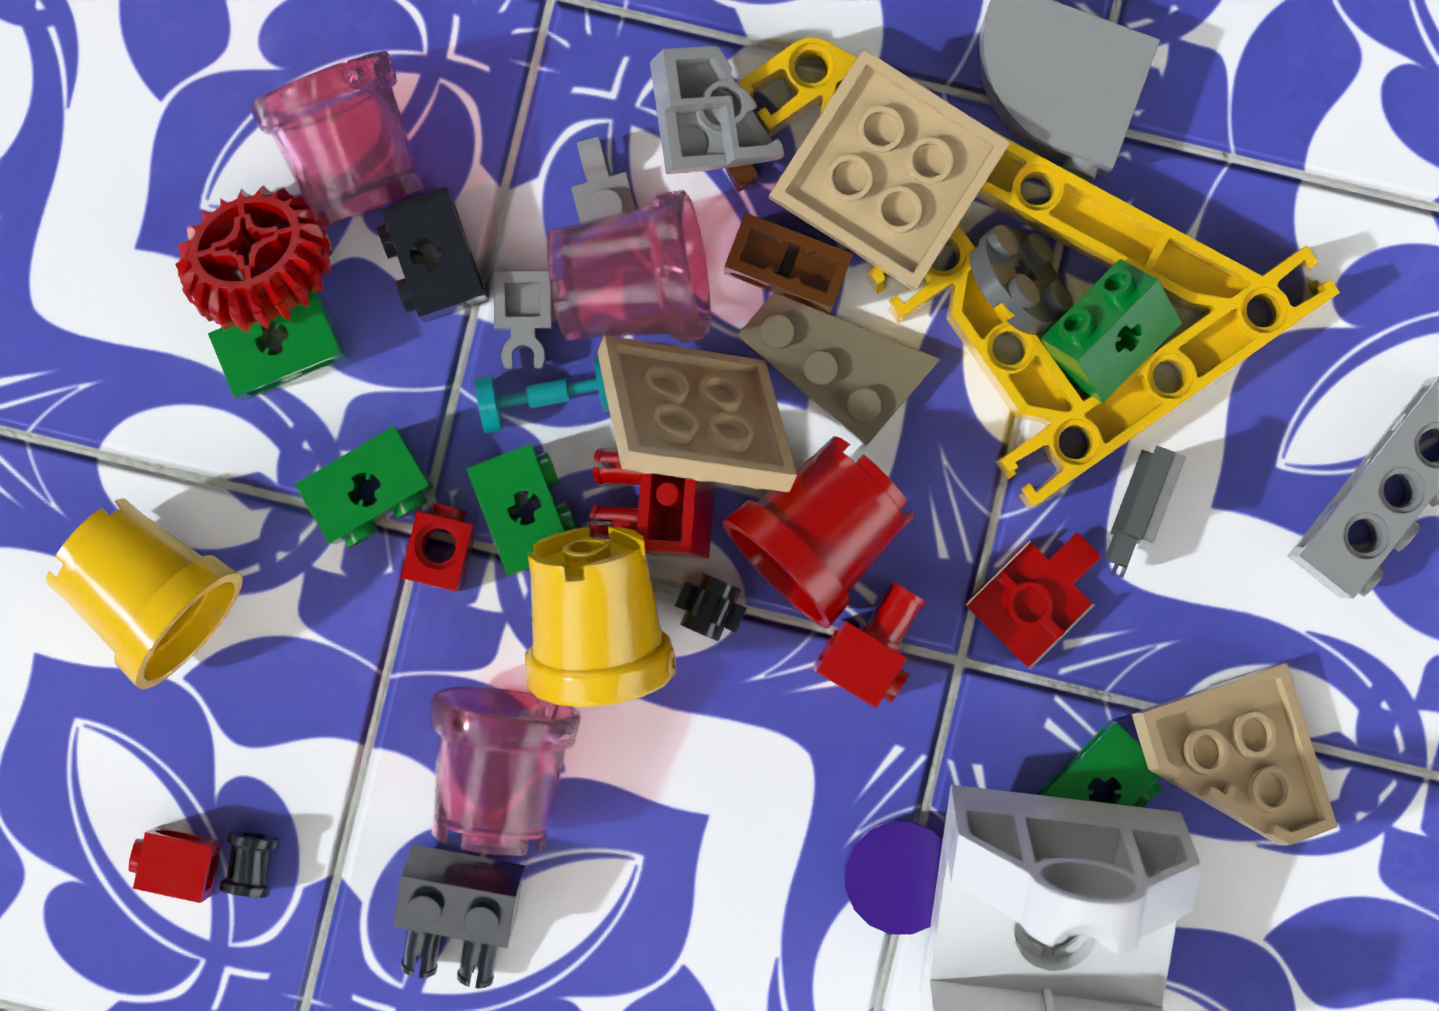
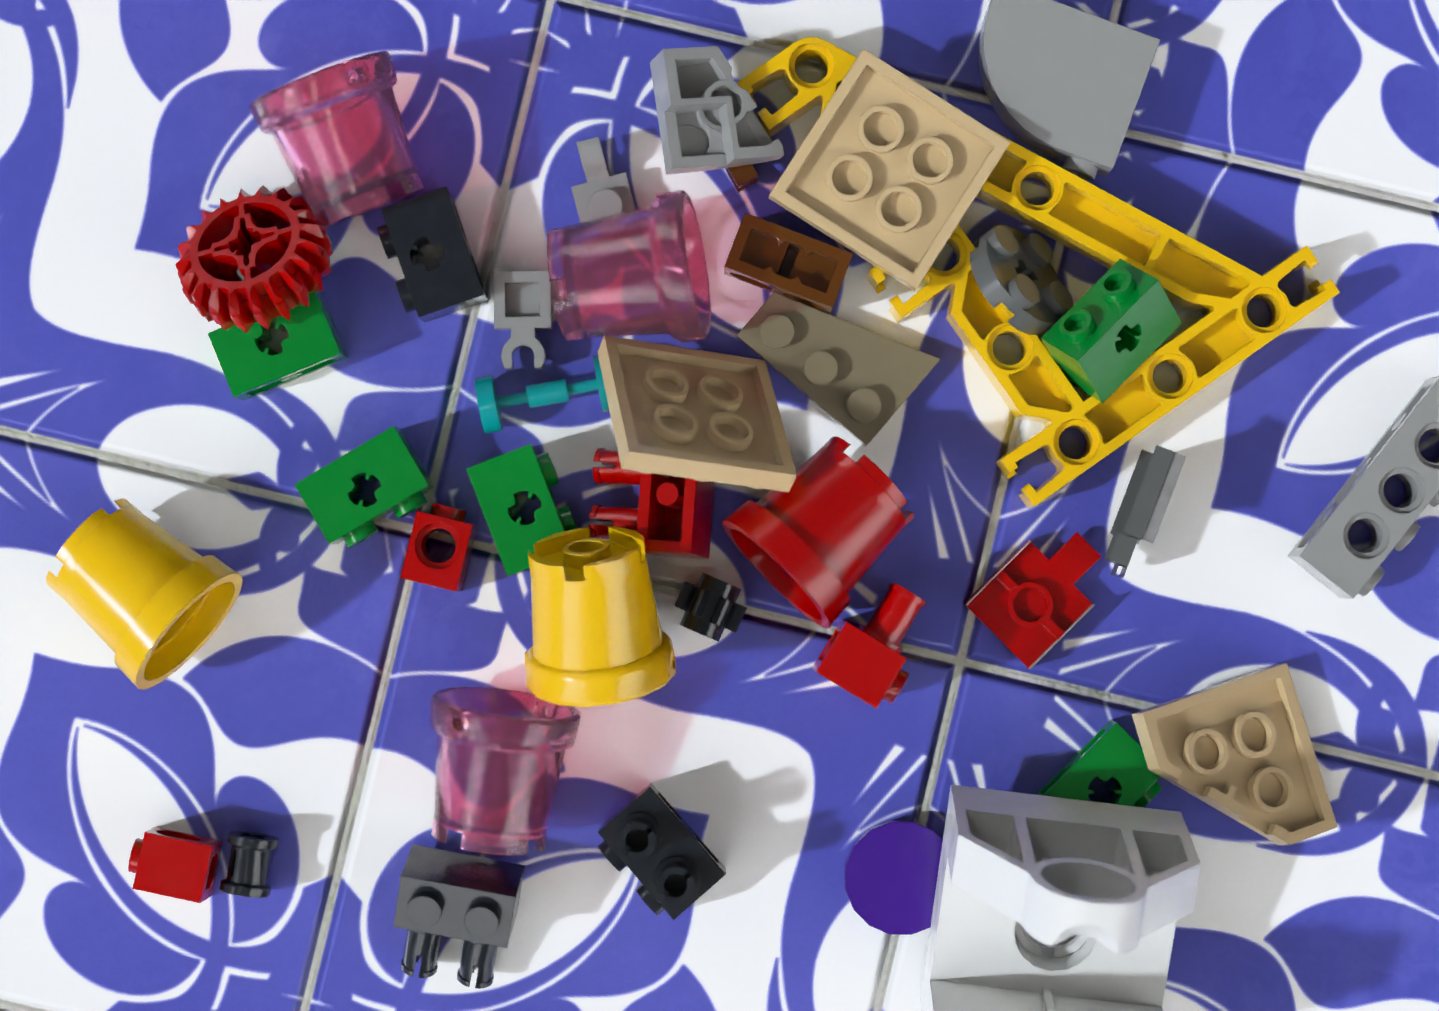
none -> black brick [598,782,726,920]

